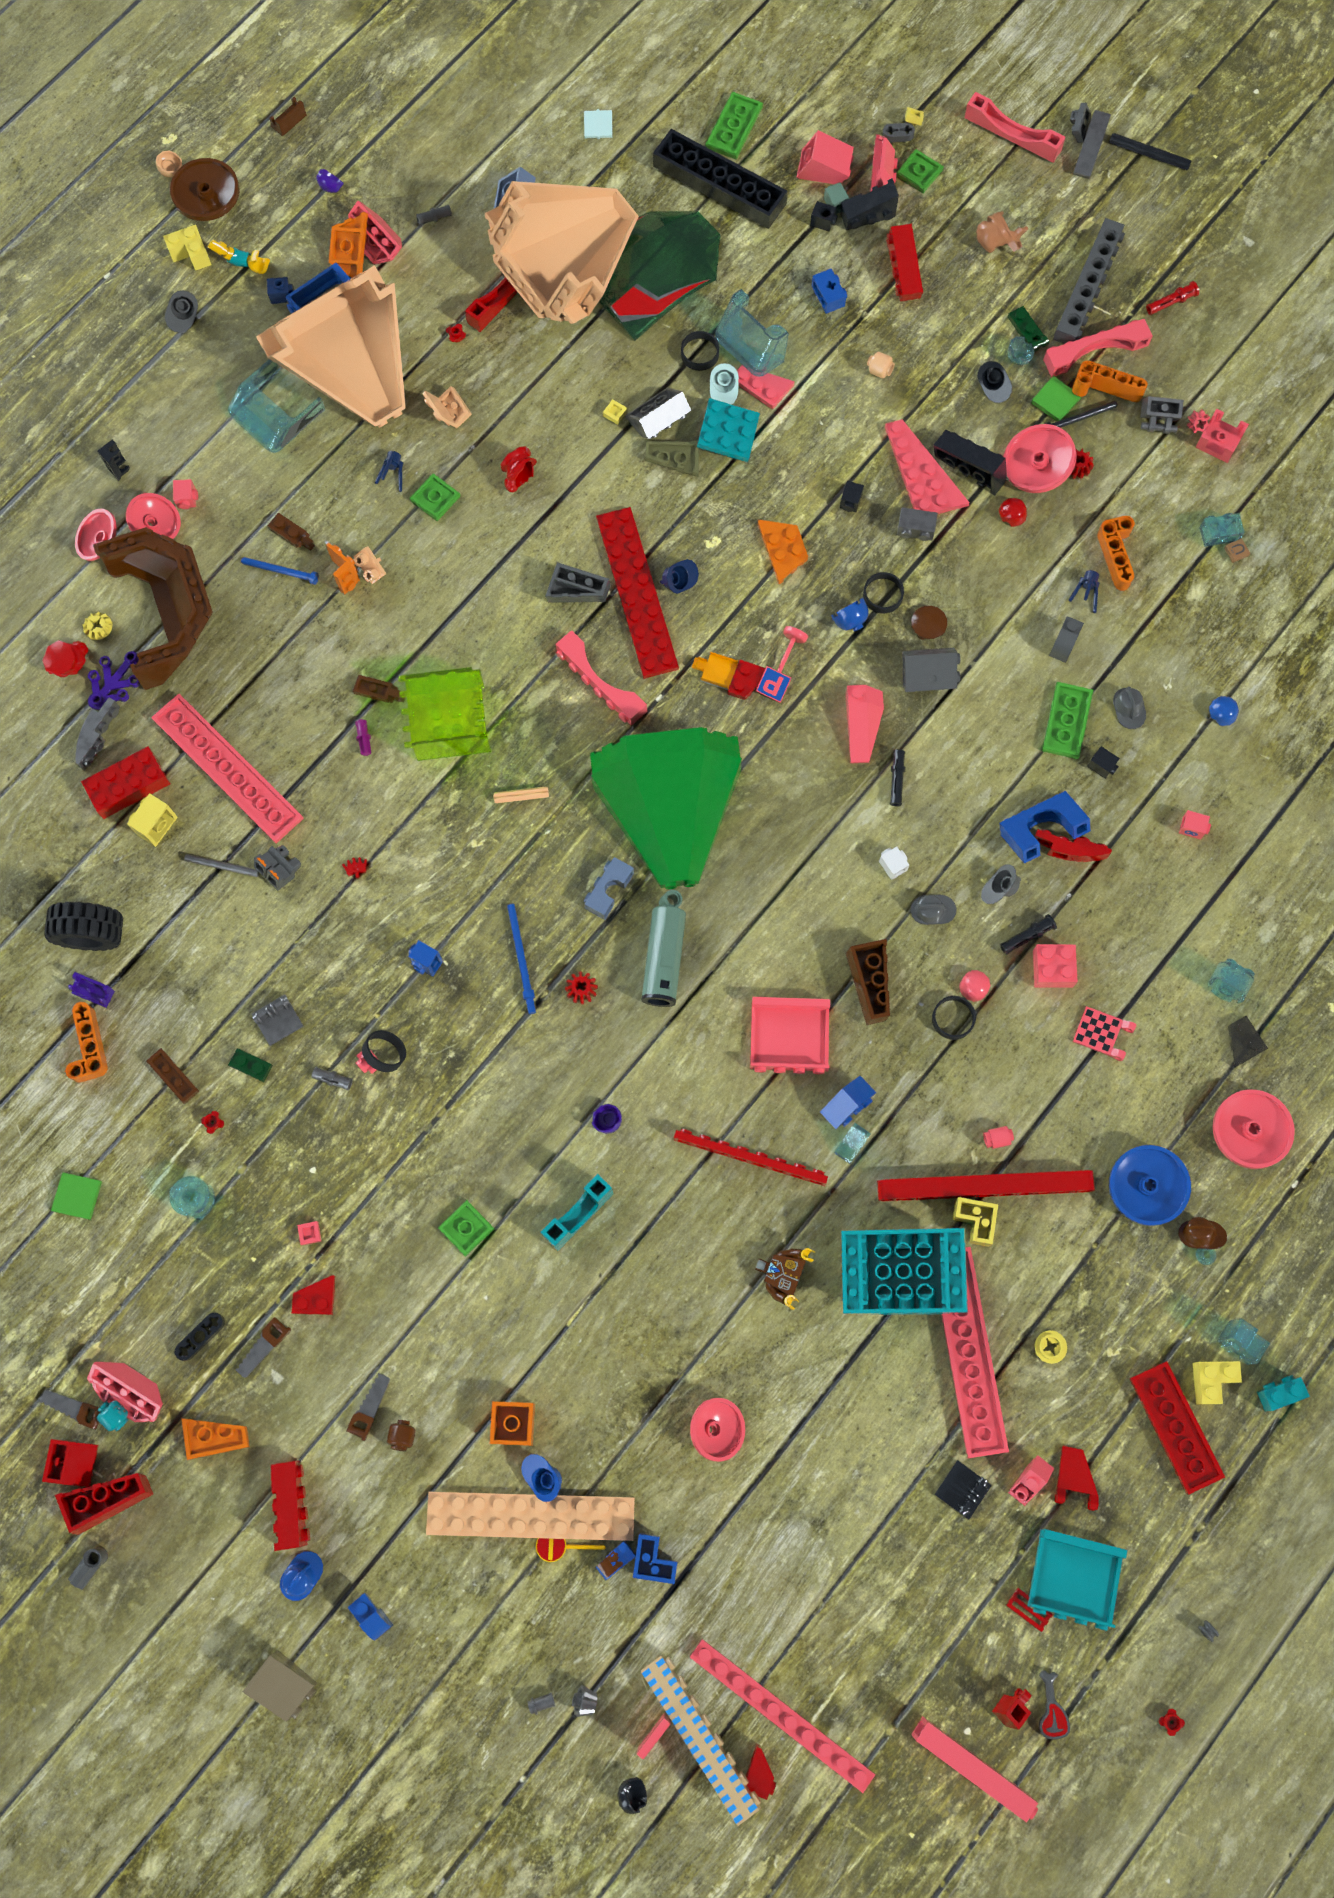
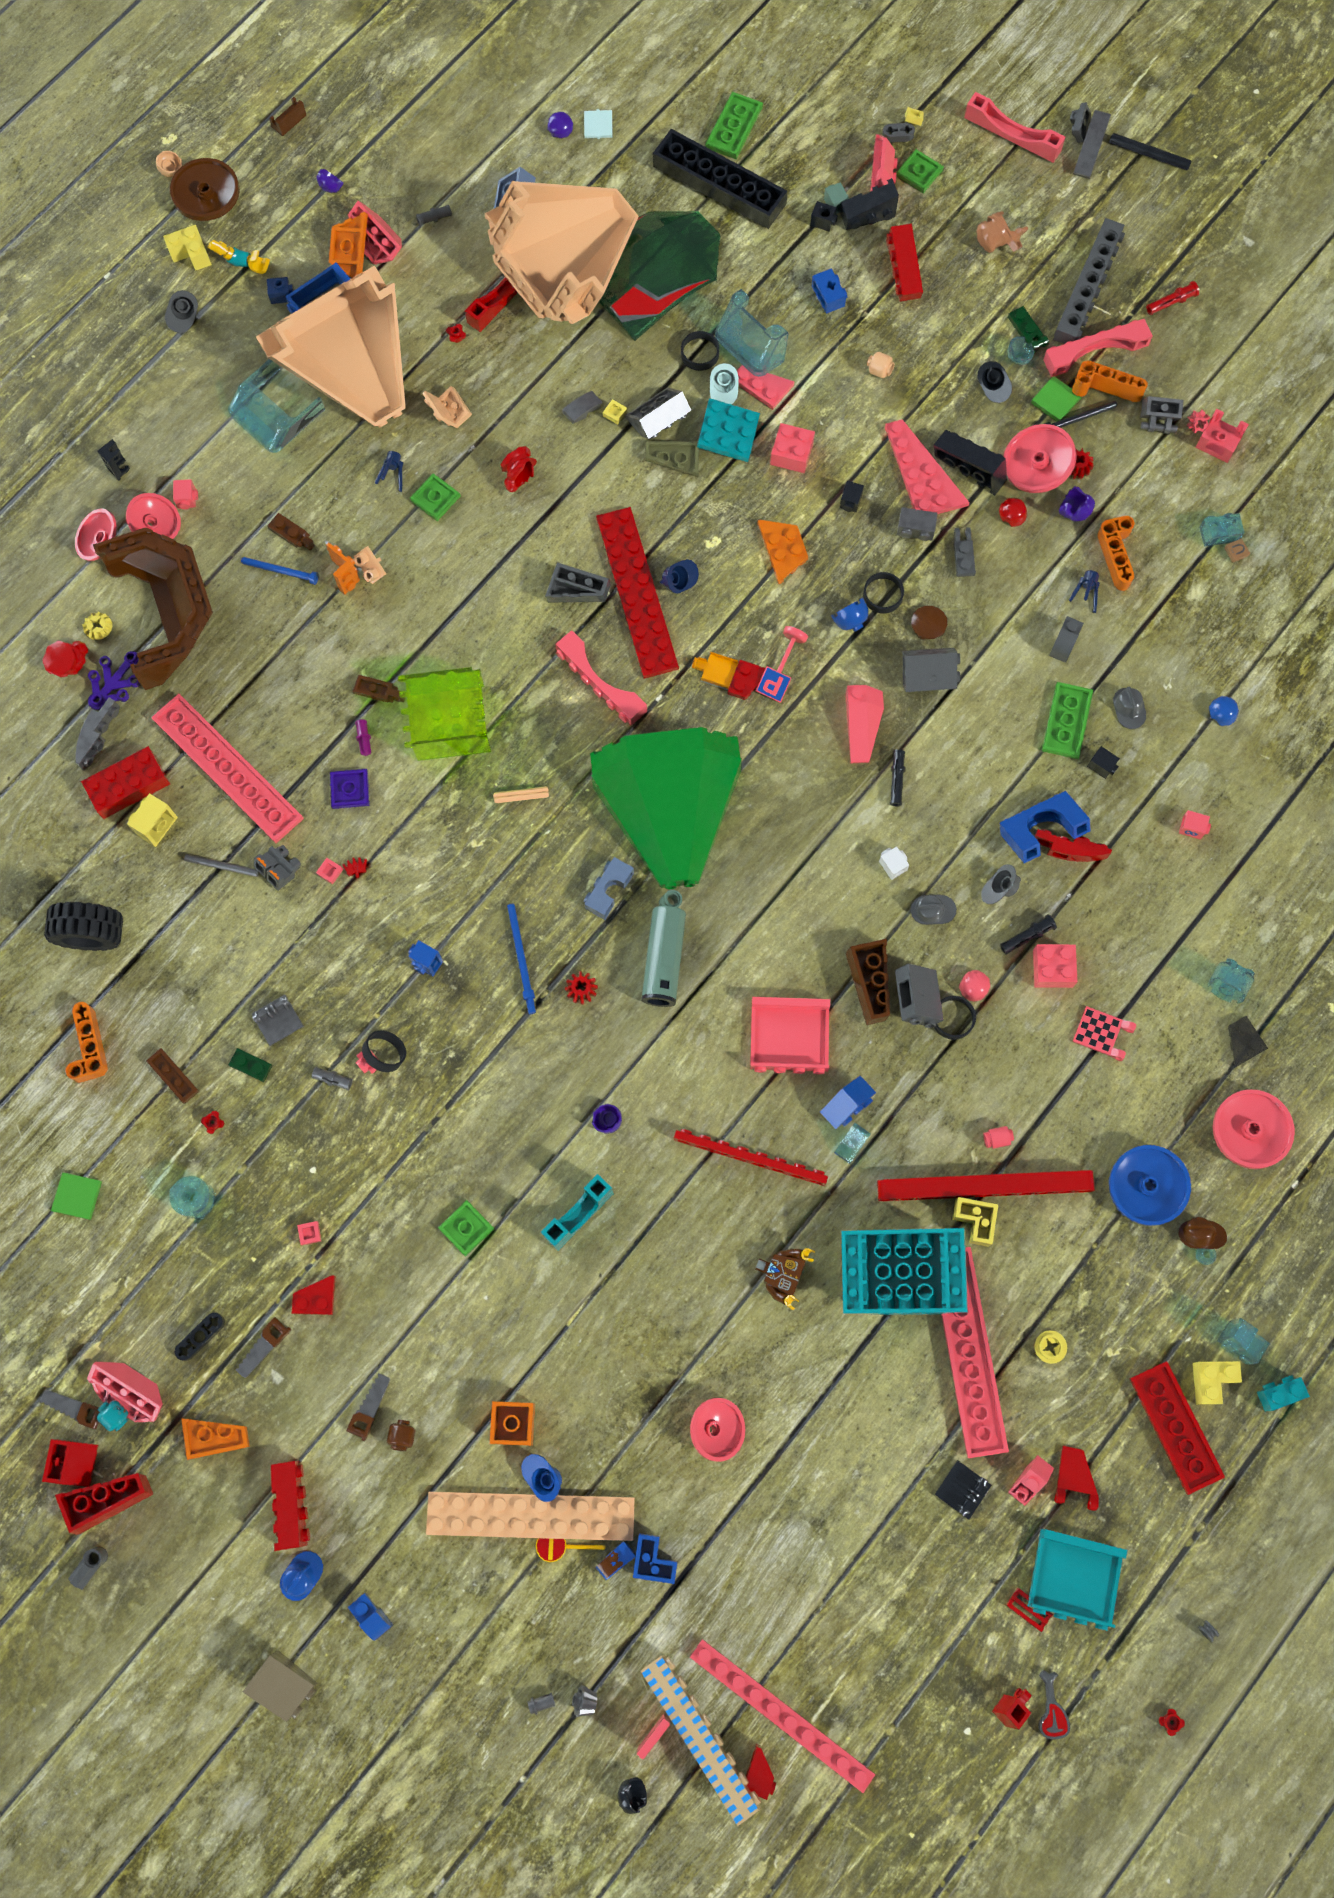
dark purple hinge [68,972,115,1008] -> none
coral slope [796,130,854,184] -> none
coral brick [911,1716,1038,1823] -> none
none -> coral plate [316,858,344,885]
none -> dark purple tile [330,769,370,809]
none -> dark purple hair [547,111,573,139]
none -> flat silver slope [562,391,603,424]
none -> coral brick [770,423,815,473]
none -> dark grey piece [895,963,944,1028]
none -> dark grey hinge [954,527,976,577]
none -> dark purple hair [1059,486,1095,522]

